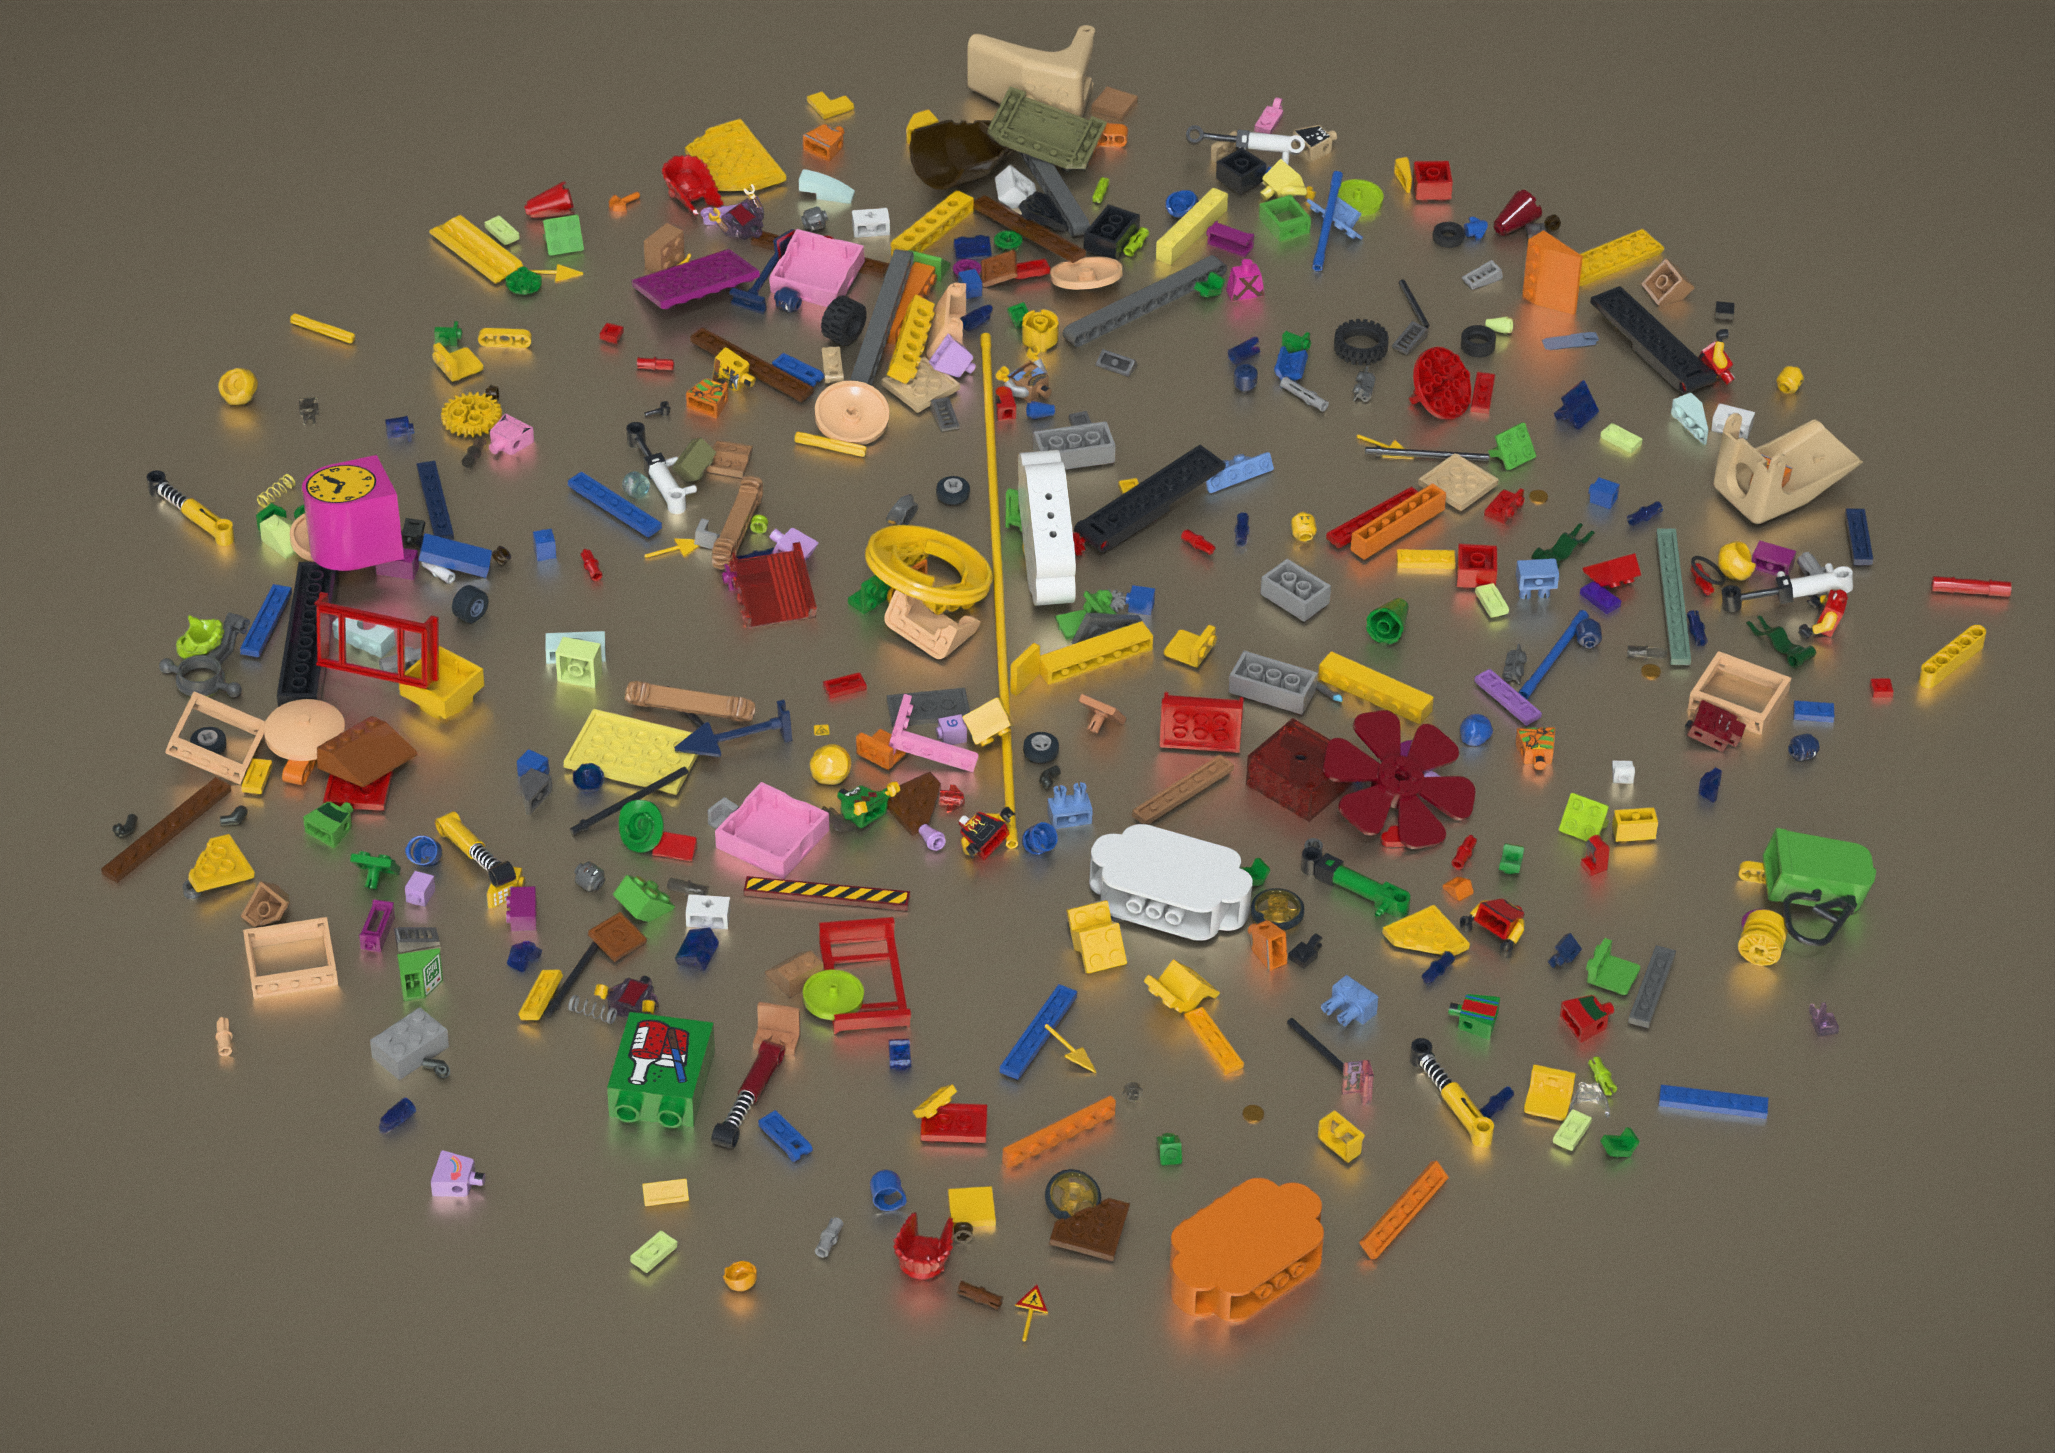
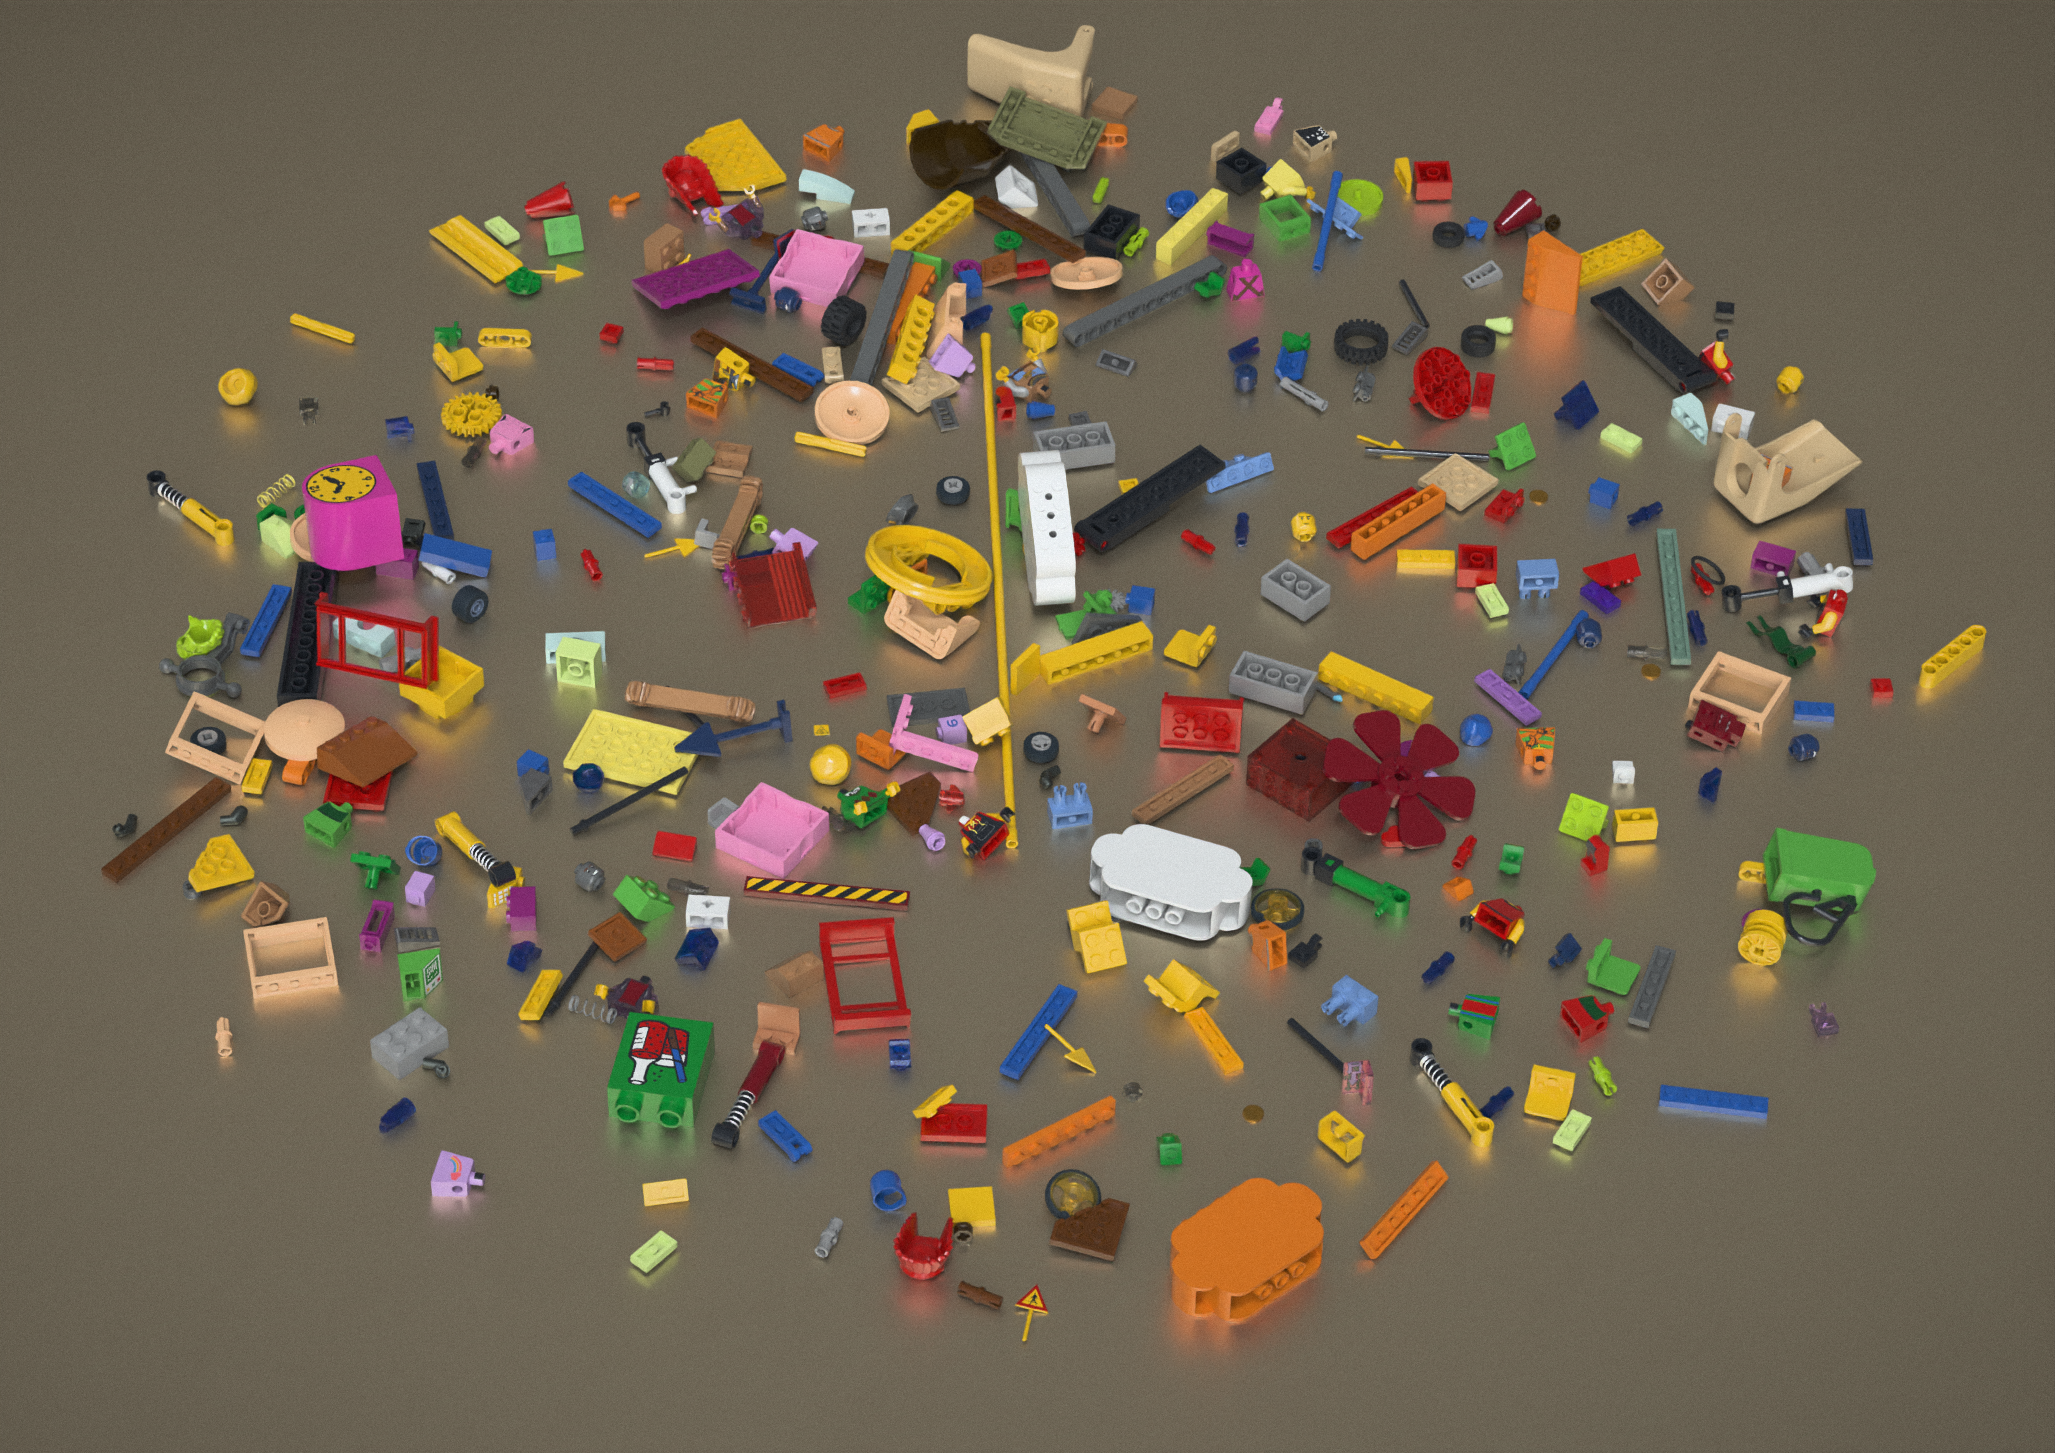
dark brown bush [492,546,511,565] -> none
green hat [619,800,664,852] -> none
light orange hair [723,1261,757,1292] -> none
lime piece [803,970,864,1020] -> none
yellow tile [807,92,854,119] -> none
clear blue bracket [953,235,992,261] -> none
black plate [1018,191,1068,232] -> none
blue helmet [1022,822,1058,855] -> none
white piece [1186,125,1305,165] -> none
green cone [1366,598,1409,644] -> none
yellow plate [1382,905,1470,957] -> none
dark green flag [1531,523,1595,569] -> none
sand blue piece [1542,332,1599,350] -> none
clear helmet [1569,1082,1610,1118] -> none
green bracket [1600,1127,1640,1157] -> none
yellow piece [1718,541,1756,581] -> none
piece [1931,576,2011,597] -> none

